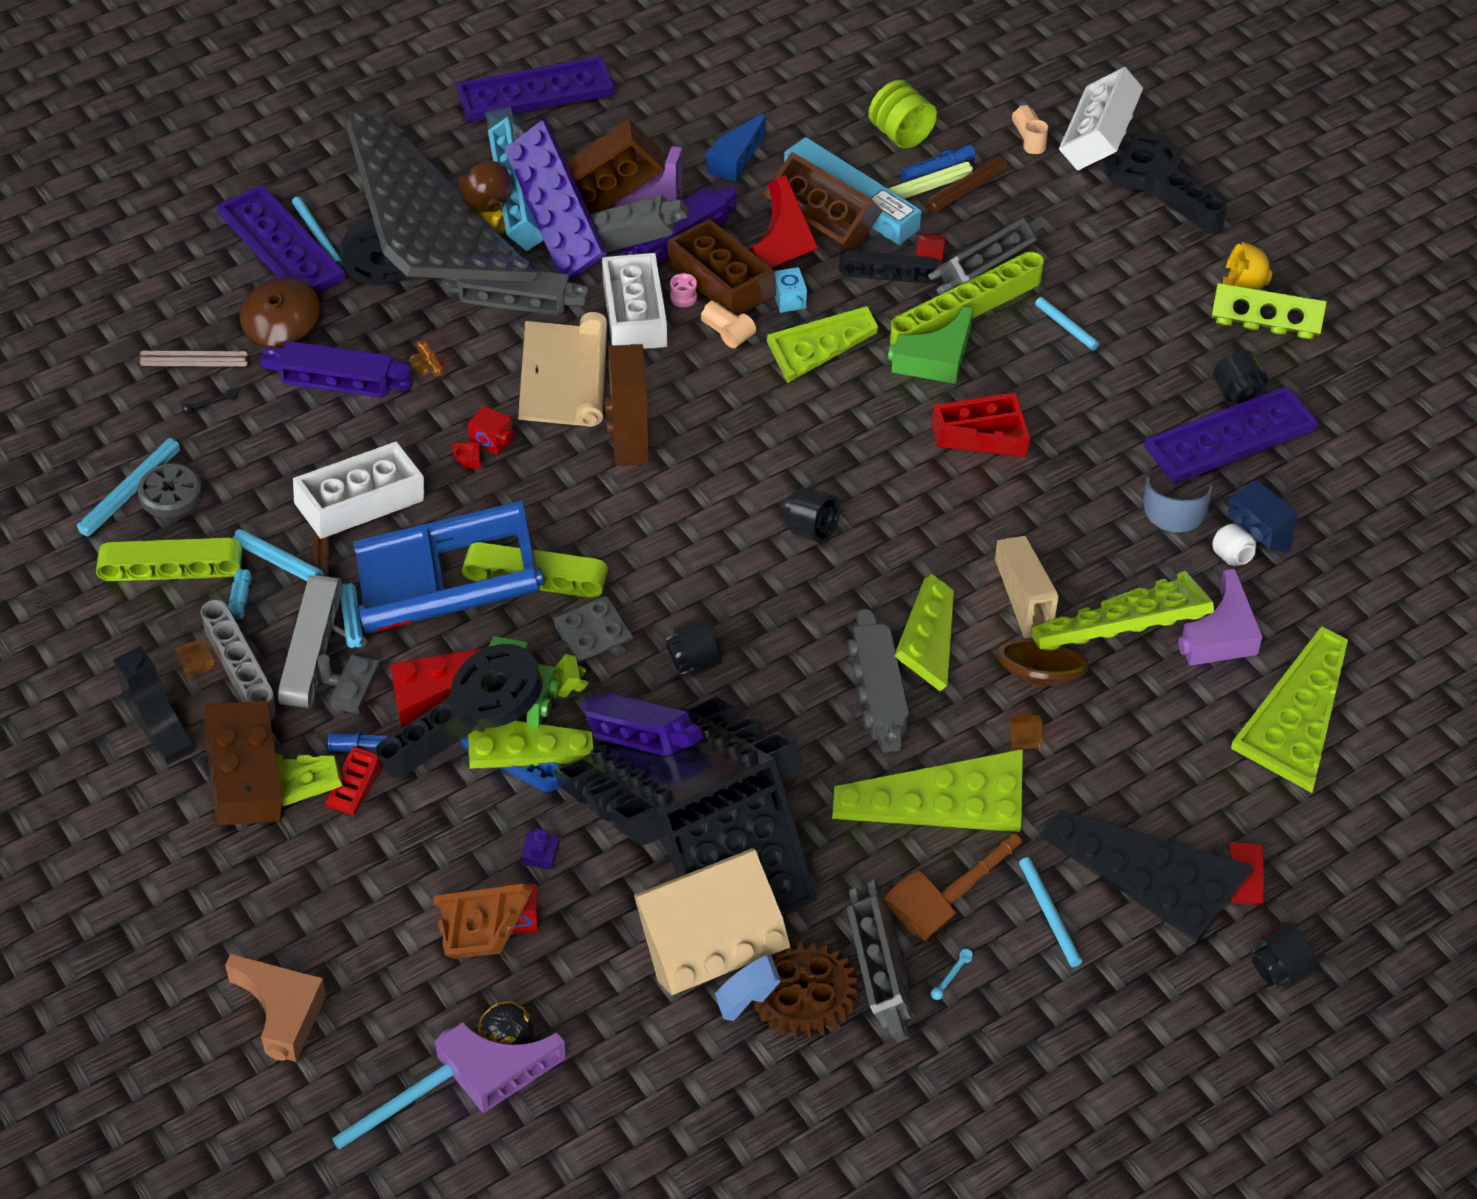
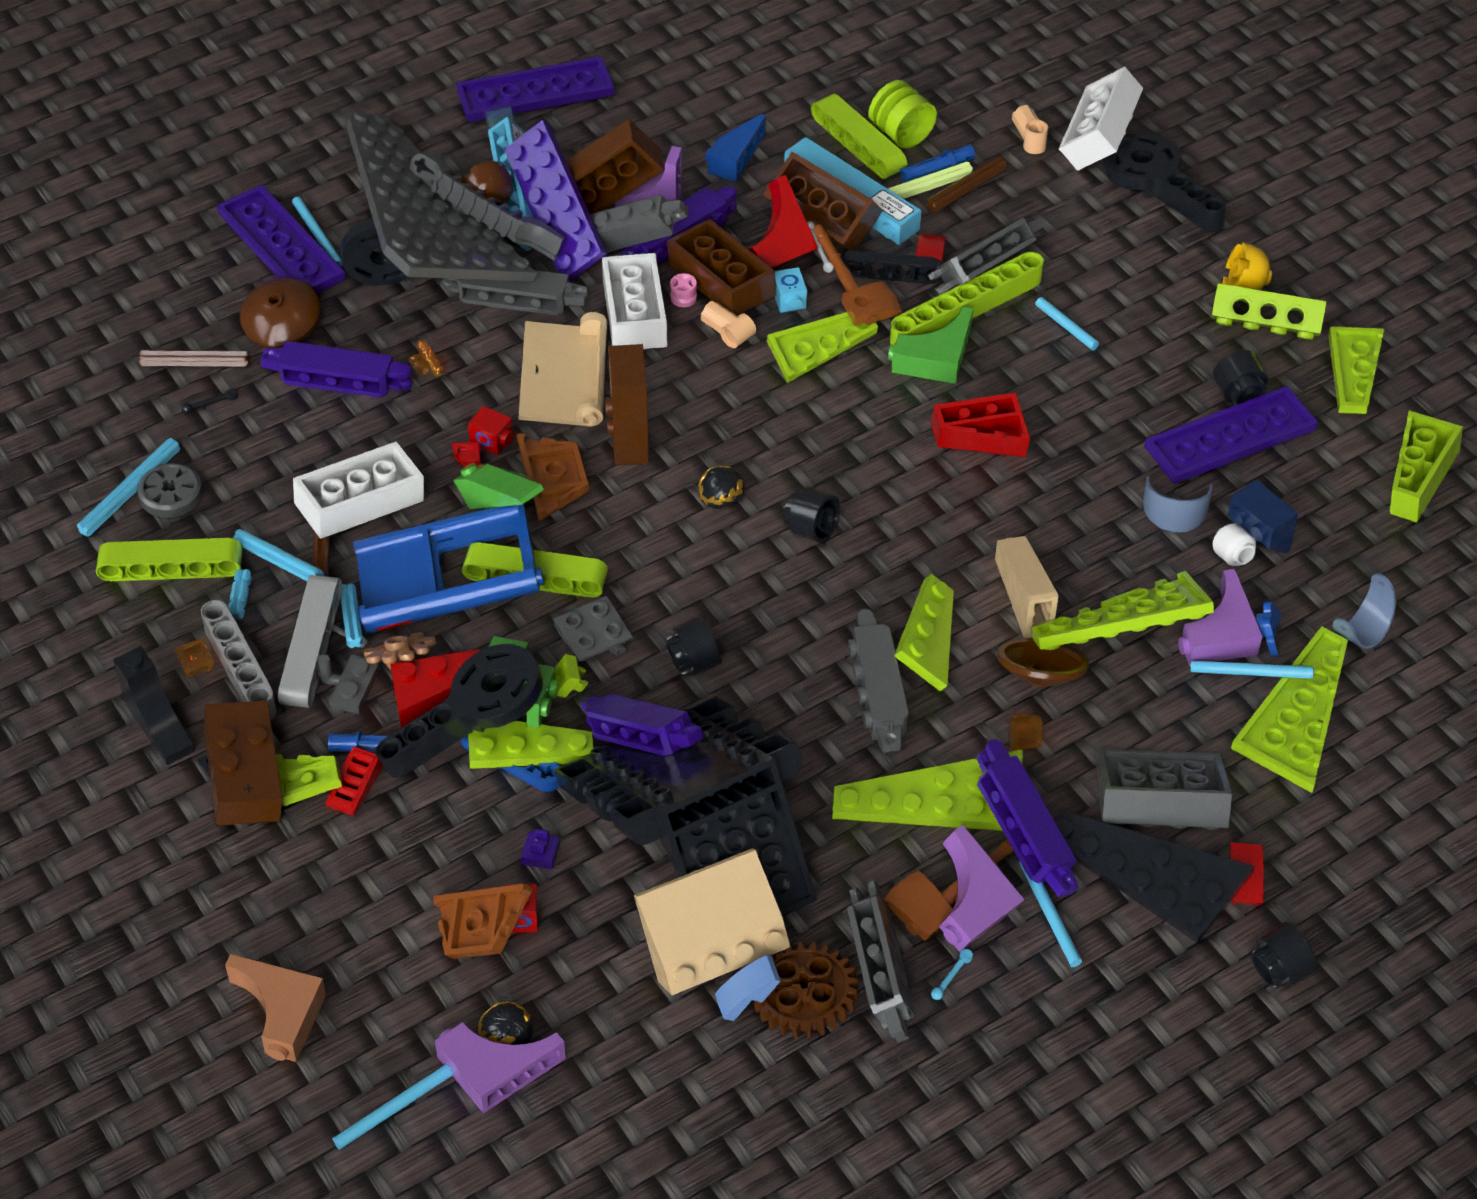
none -> medium nougat animal [363,632,436,670]
none -> dark grey piece [411,150,565,260]
none -> bright green wedge [453,463,544,510]
none -> dark orange wing [516,433,589,521]
none -> black hair [698,466,745,509]
none -> light grey hinge [807,221,834,273]
none -> lime beam [811,94,908,179]
none -> dark orange piece [813,225,902,325]
none -> medium lavender arch [939,825,1024,952]
none -> dark purple hinge [977,739,1079,897]
none -> dark grey slope [1096,749,1232,830]
none -> medium azure bar [1191,660,1314,679]
none -> blue animal [1256,601,1281,657]
none -> lime wing [1328,327,1384,414]
none -> sand blue piece [1333,573,1396,649]
none -> lime wedge [1390,410,1463,522]

